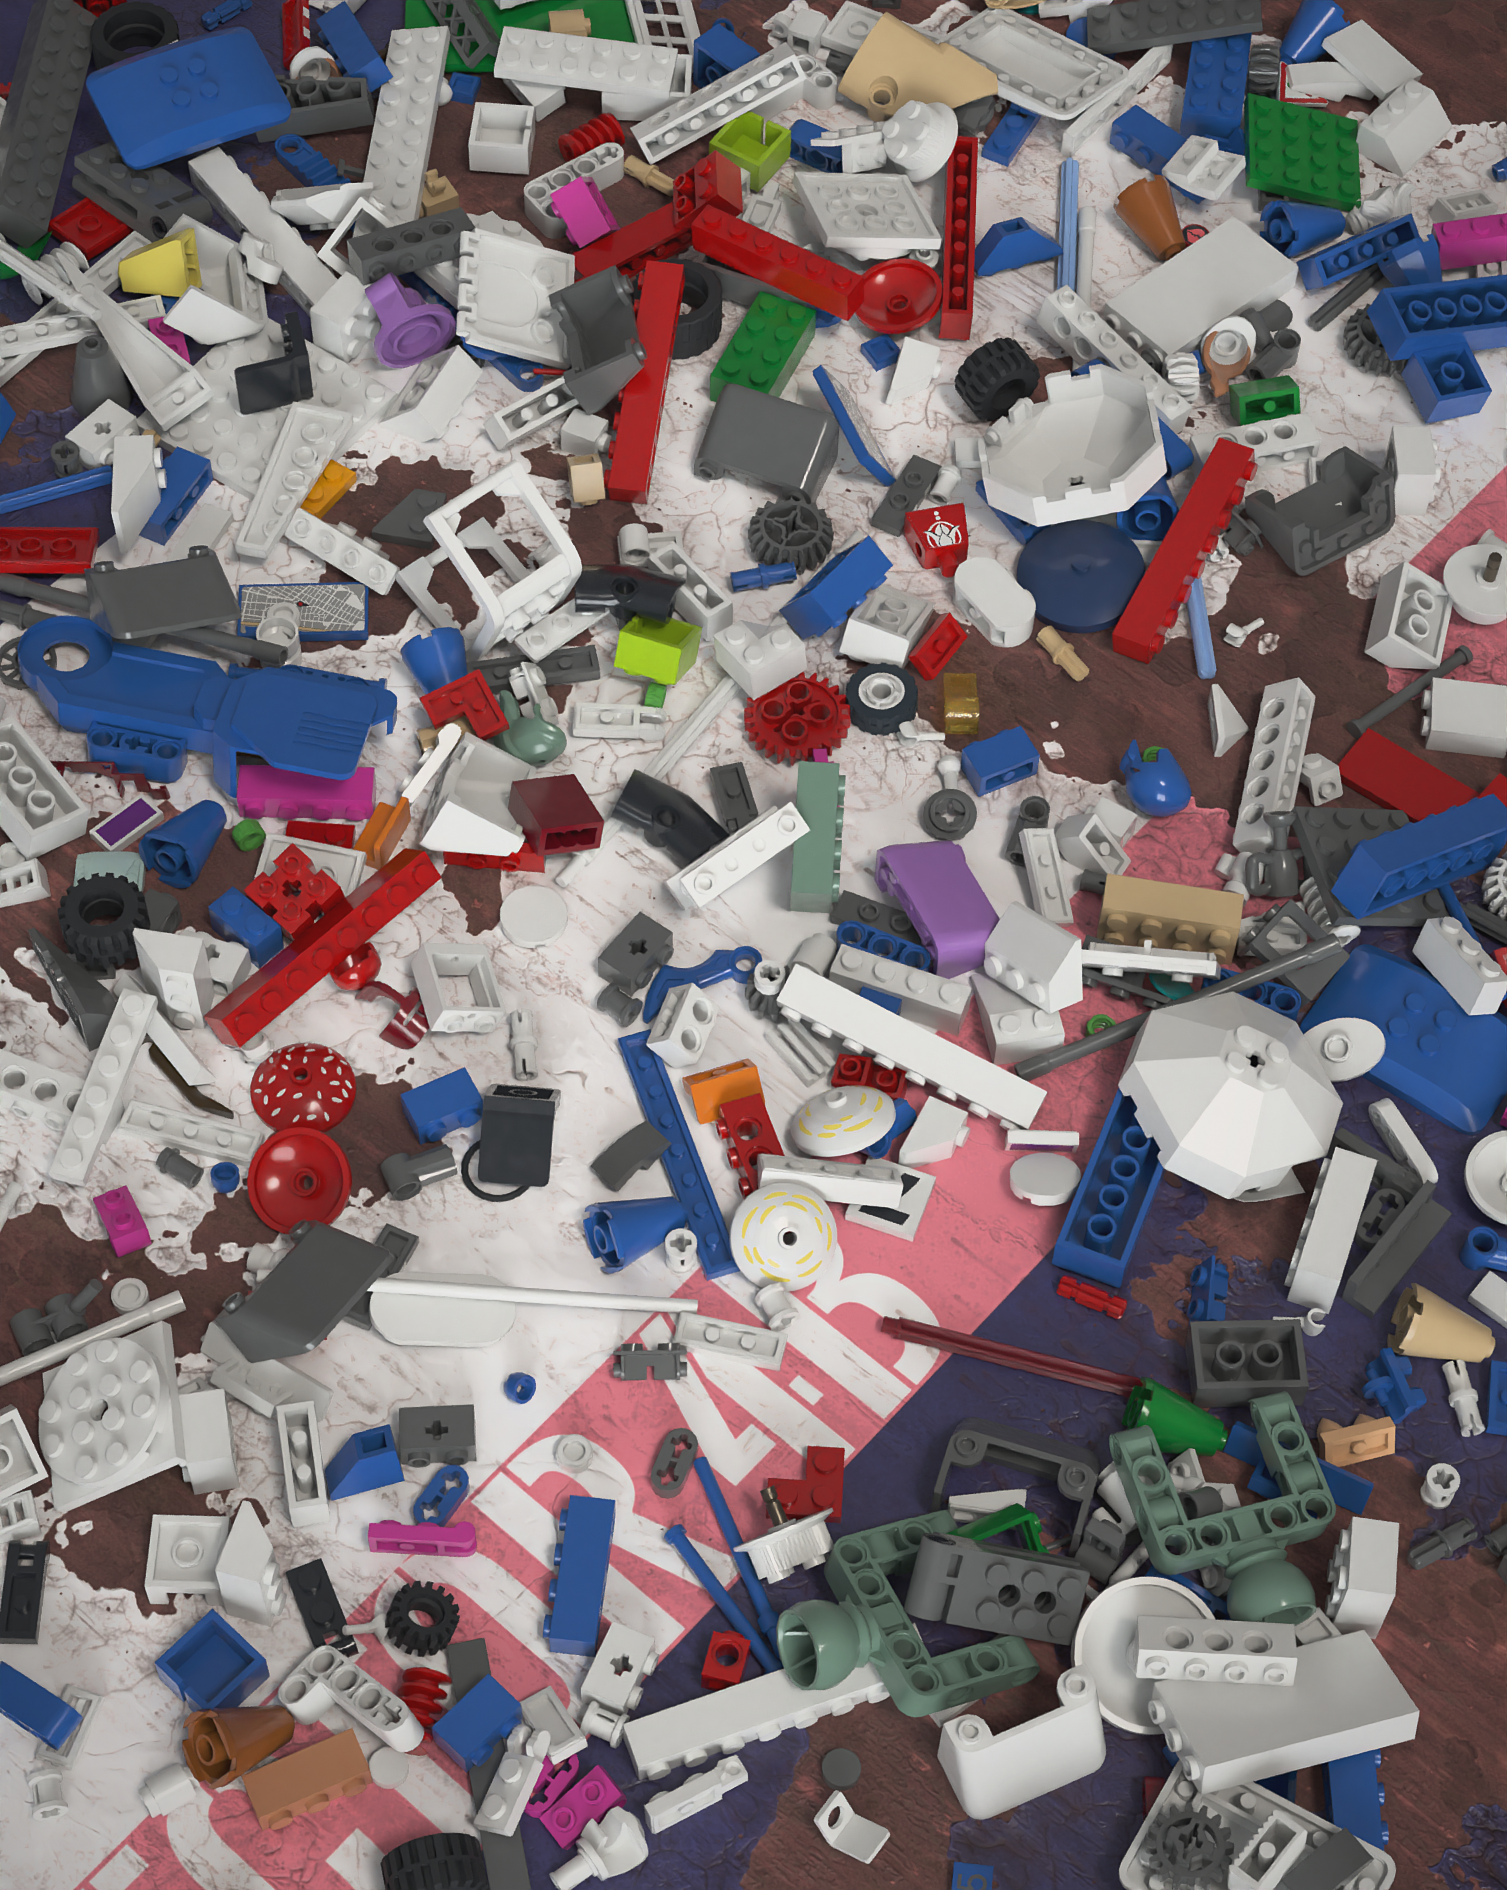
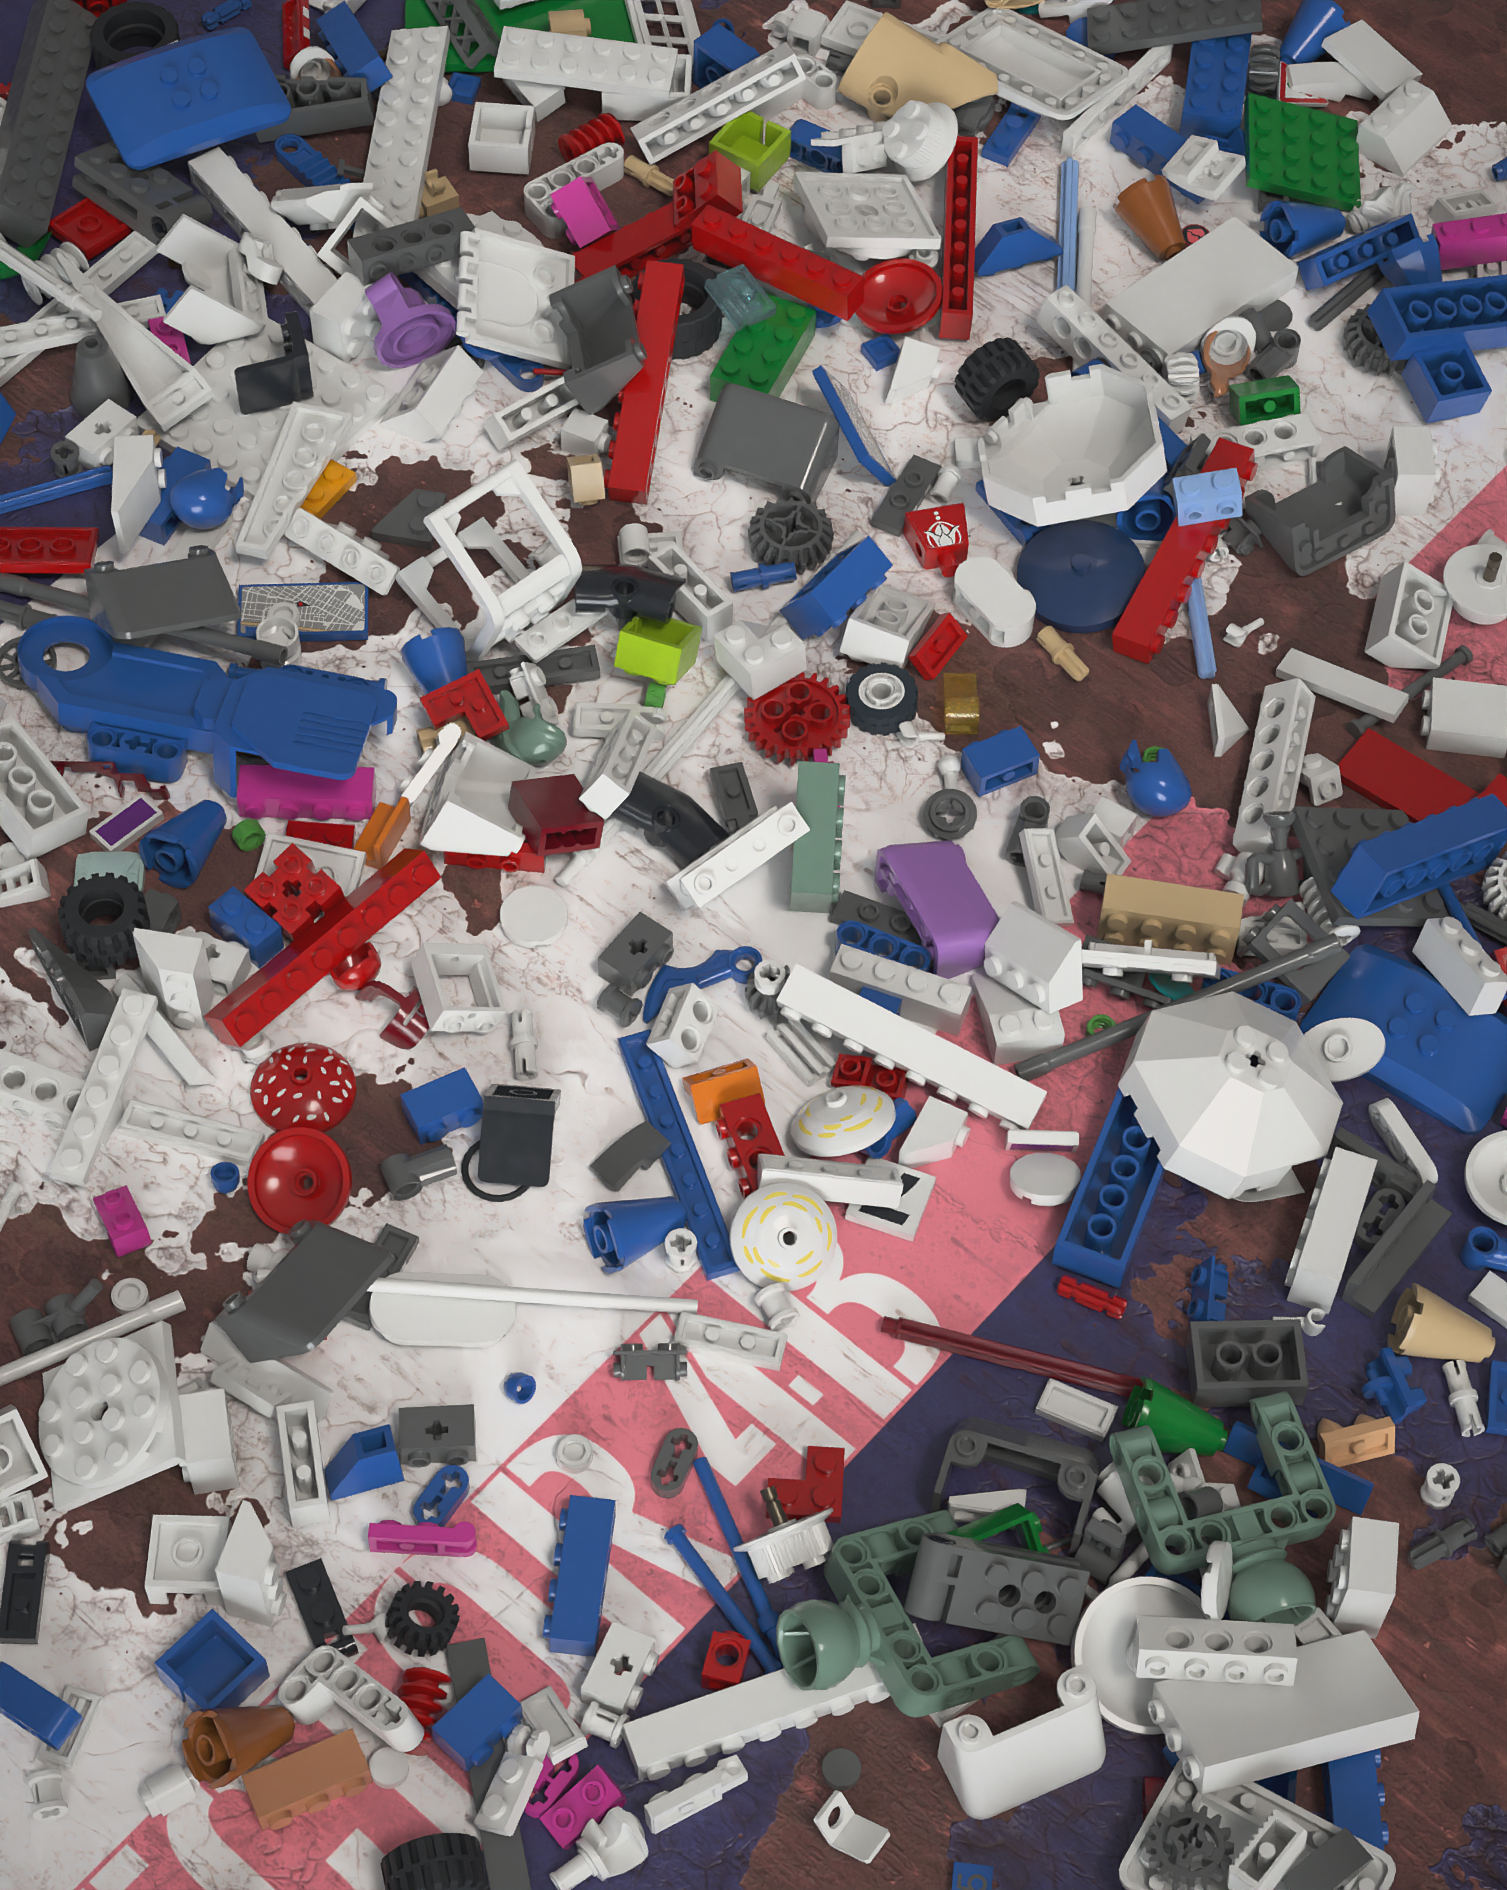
light yellow slope [118,228,202,297] -> none
dark brown piece [142,1033,234,1120] -> none
dark grey pin [156,1147,204,1188] -> none
white brick [791,933,837,977] -> none
none -> blue helmet [170,467,244,529]
none -> white brick [579,708,657,820]
none -> clear light blue plate [705,264,777,331]
none -> white tile [1035,1378,1118,1443]
none -> dark grey hinge [1163,433,1211,496]
none -> light blue brick [1172,468,1242,526]
none -> white tile [1201,1540,1233,1621]
none -> white tile [1276,648,1409,723]

